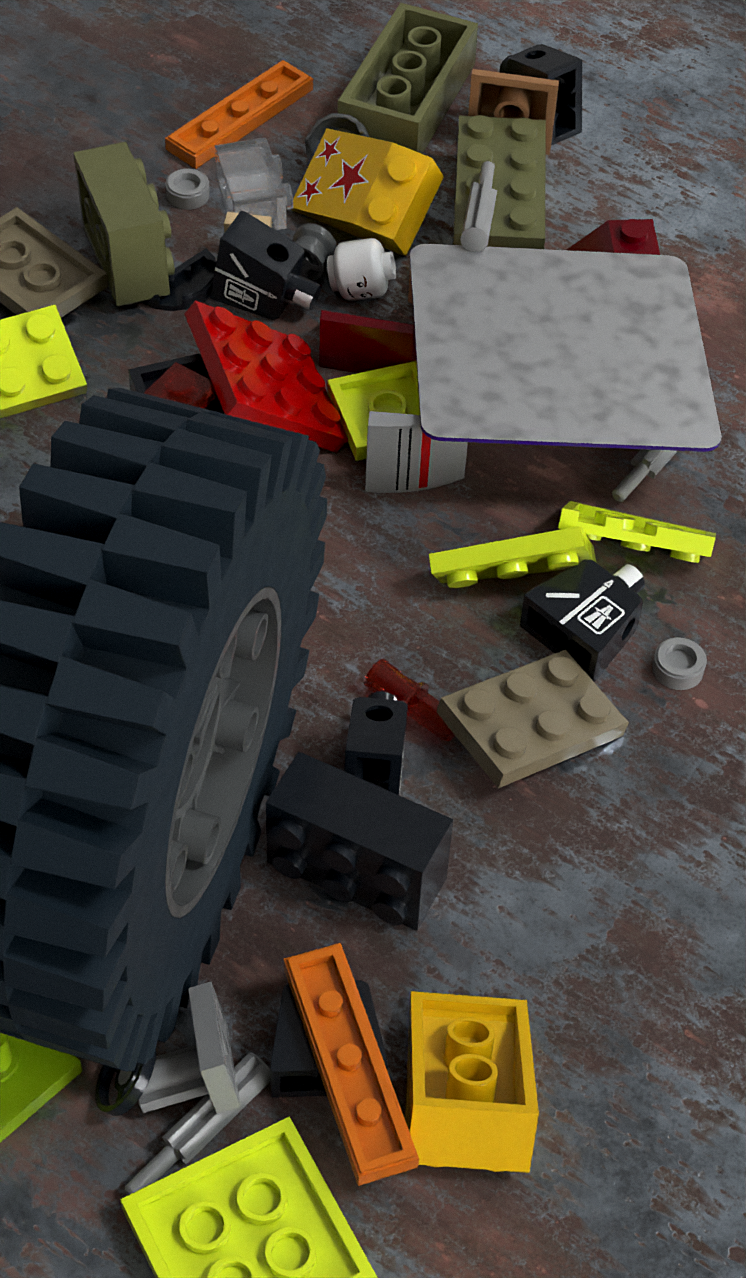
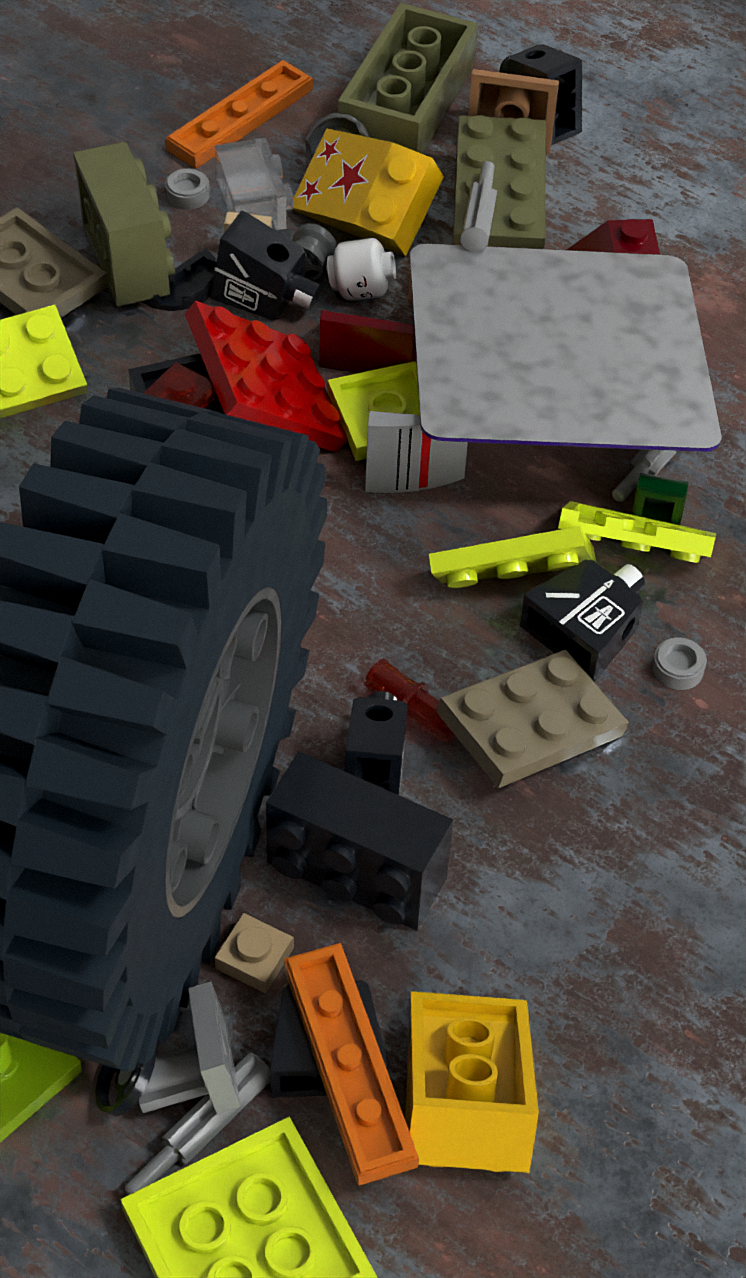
none -> tan plate [215,913,294,994]
none -> dark green brick [632,473,689,525]

